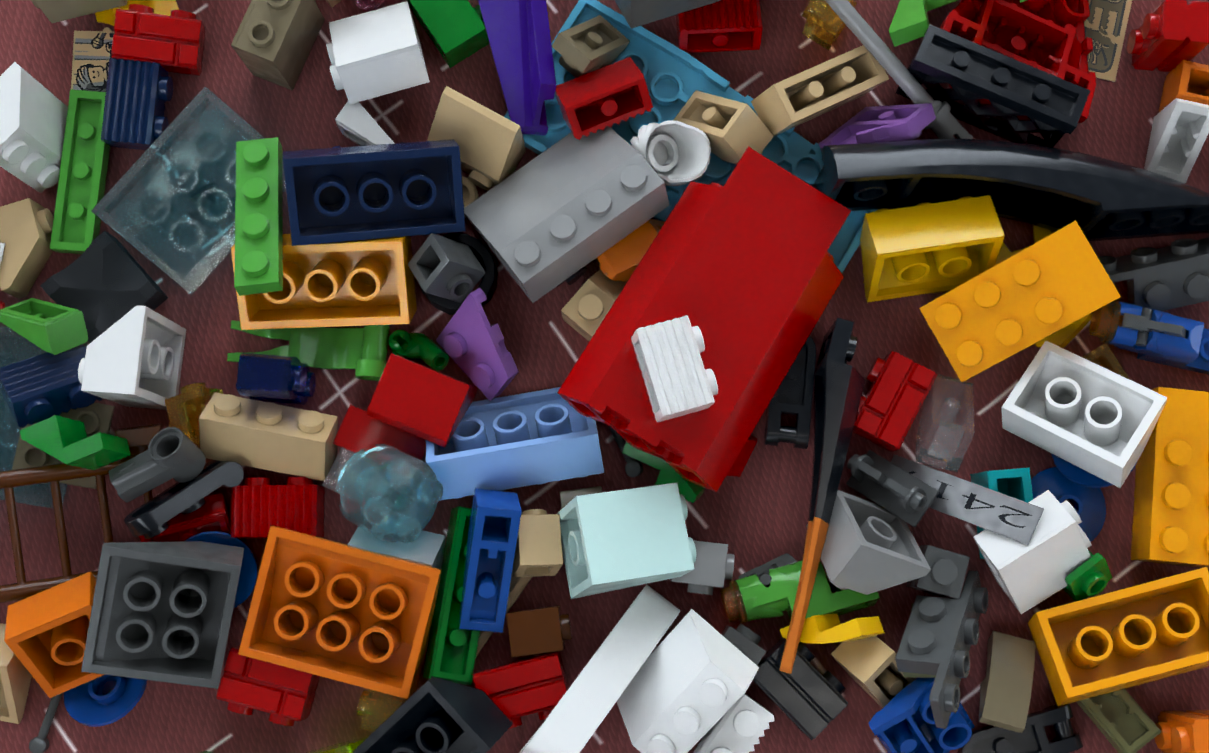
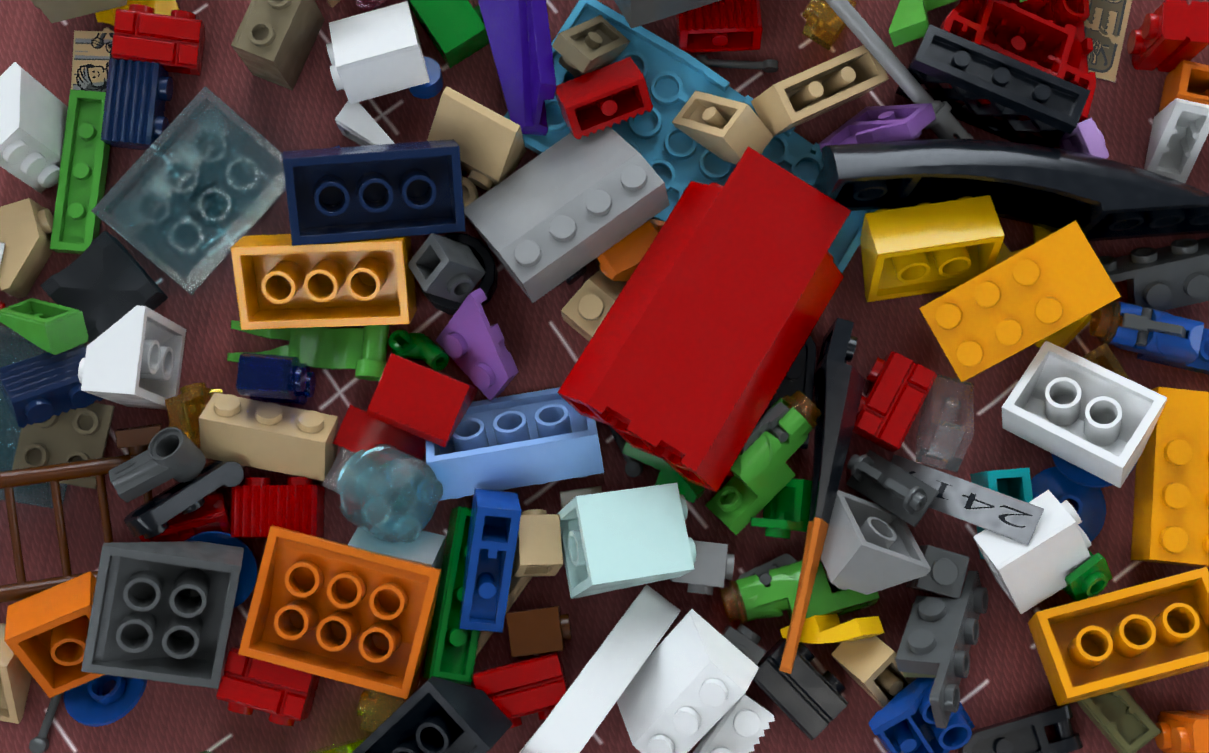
green slope [20,415,131,470] -> none
bright green plate [234,137,283,296] -> none
white hair [630,120,711,186] -> none
white brick [631,315,718,423] -> none
dark tan slope [979,631,1035,733] -> none
none -> blue piece [408,57,443,99]
none -> dark grey hinge [695,54,779,73]
none -> bright green plate [705,390,822,535]
none -> green bracket [750,479,812,539]
none -> lavender bracket [1058,118,1109,159]

